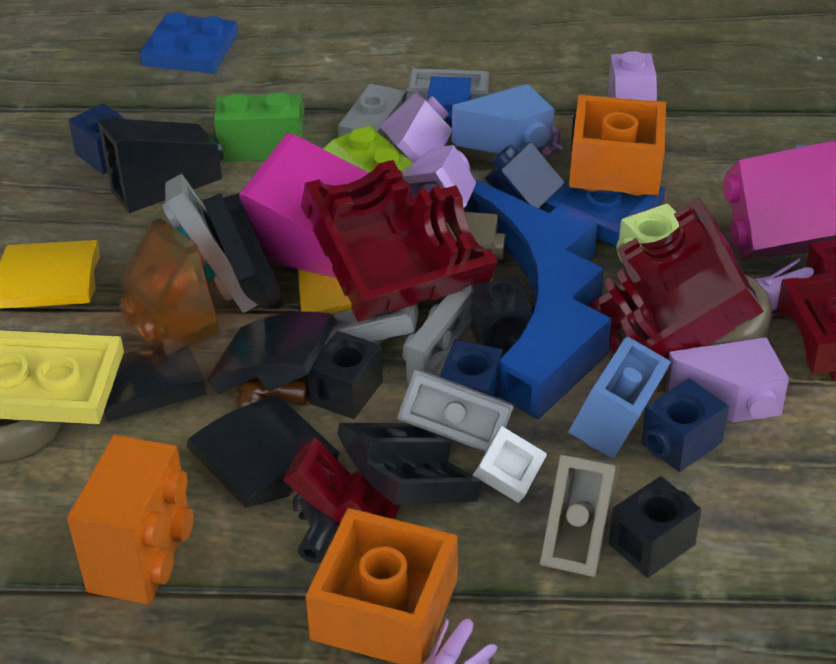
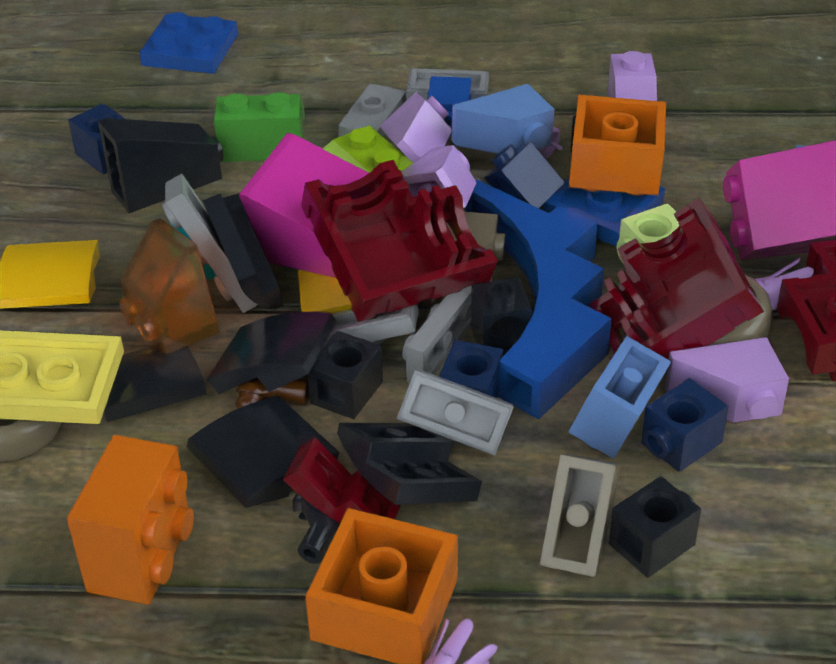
white plate [473,426,547,503] -> none

